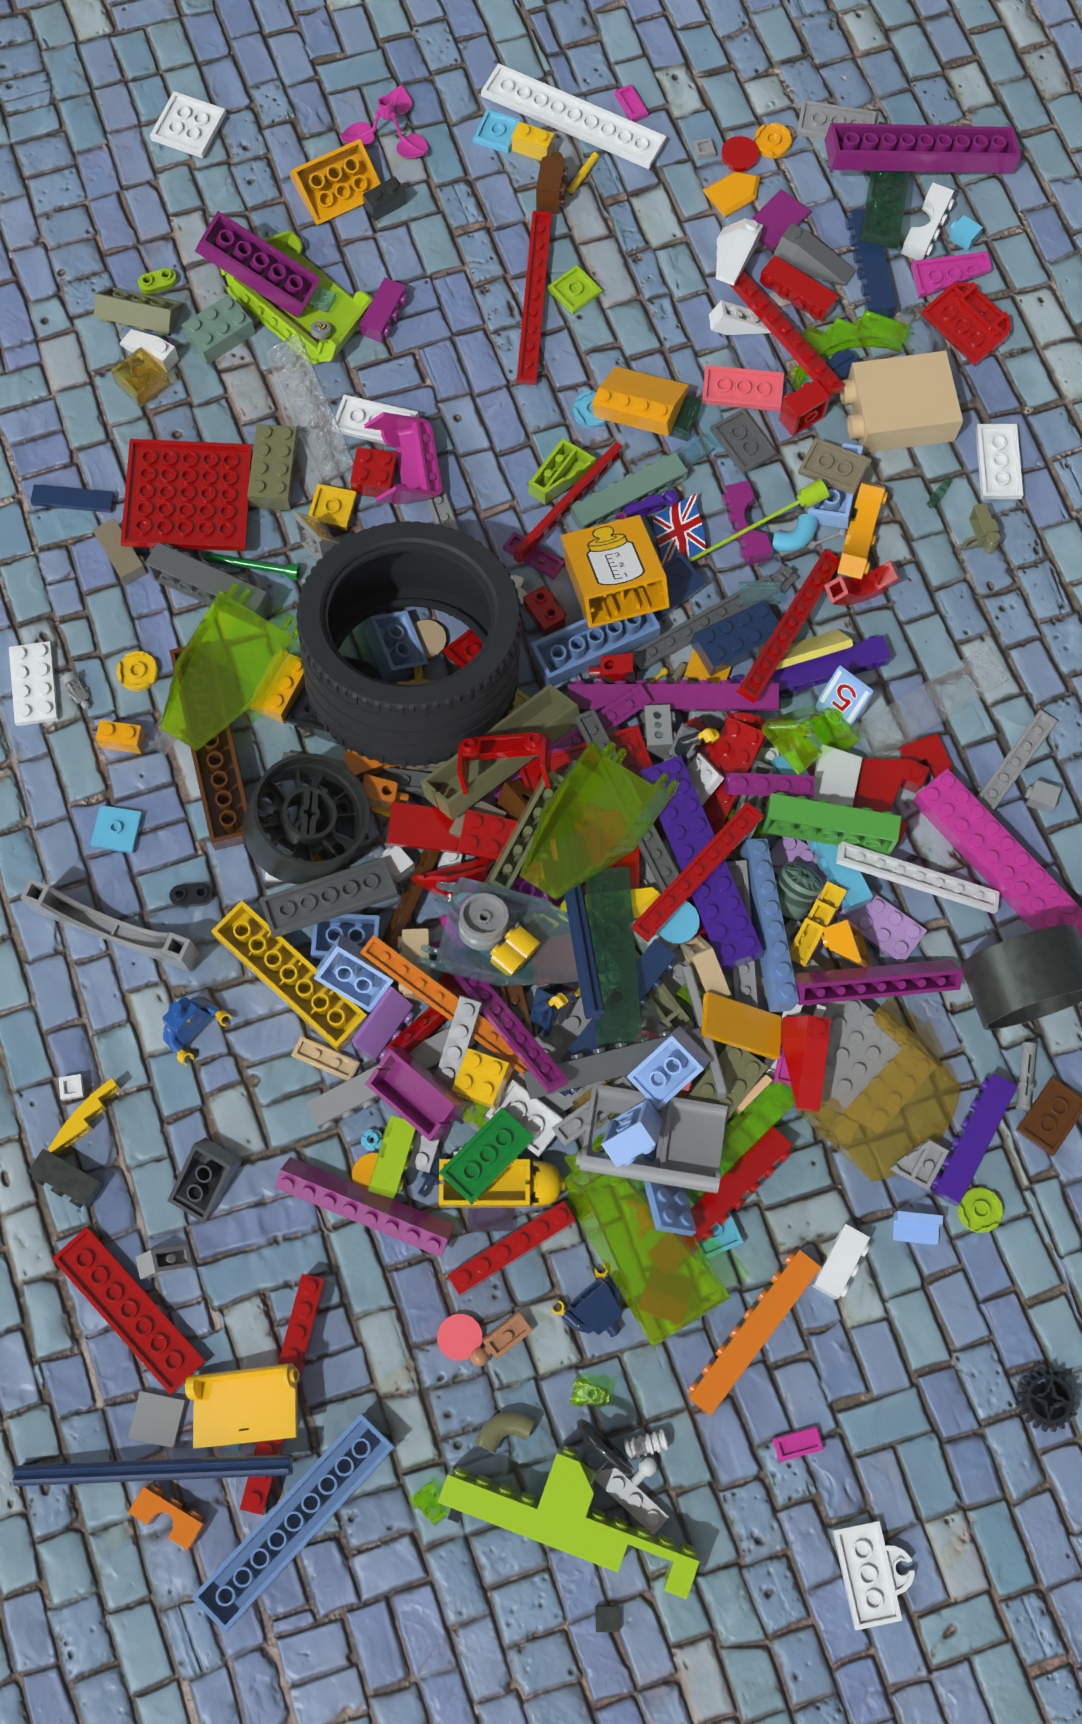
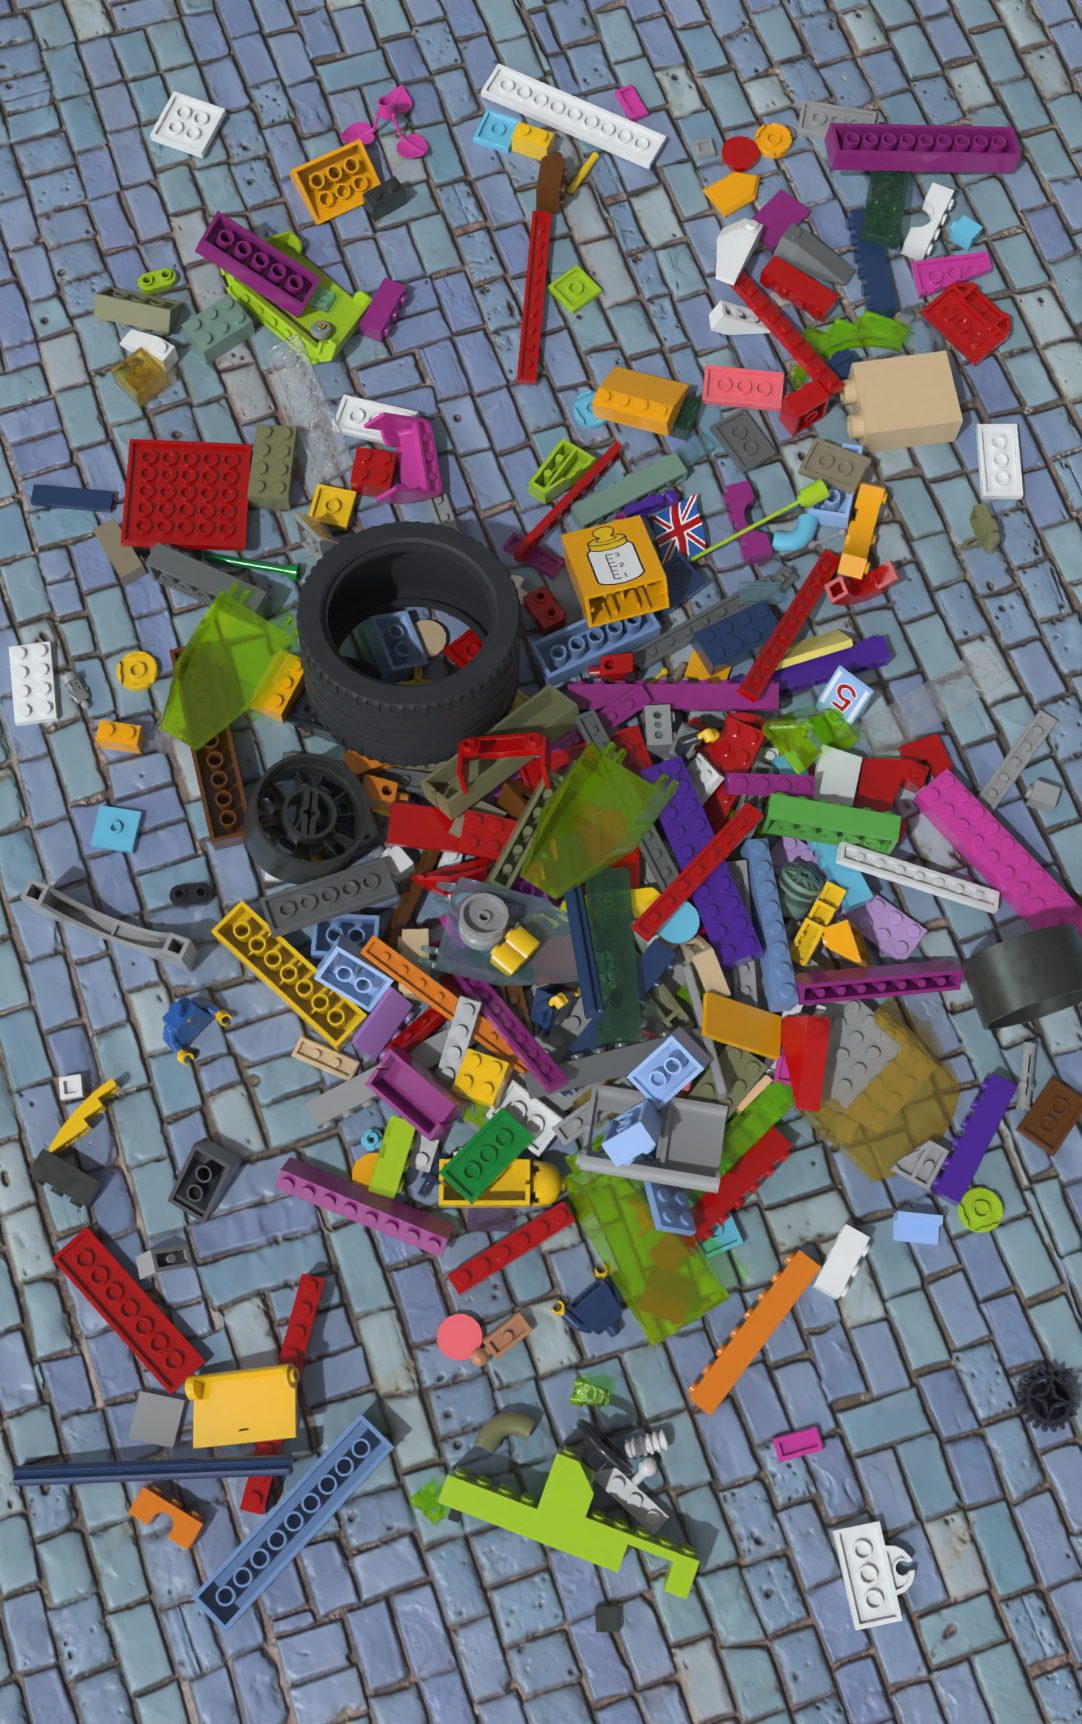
clear green animal [926,477,953,509] -> none

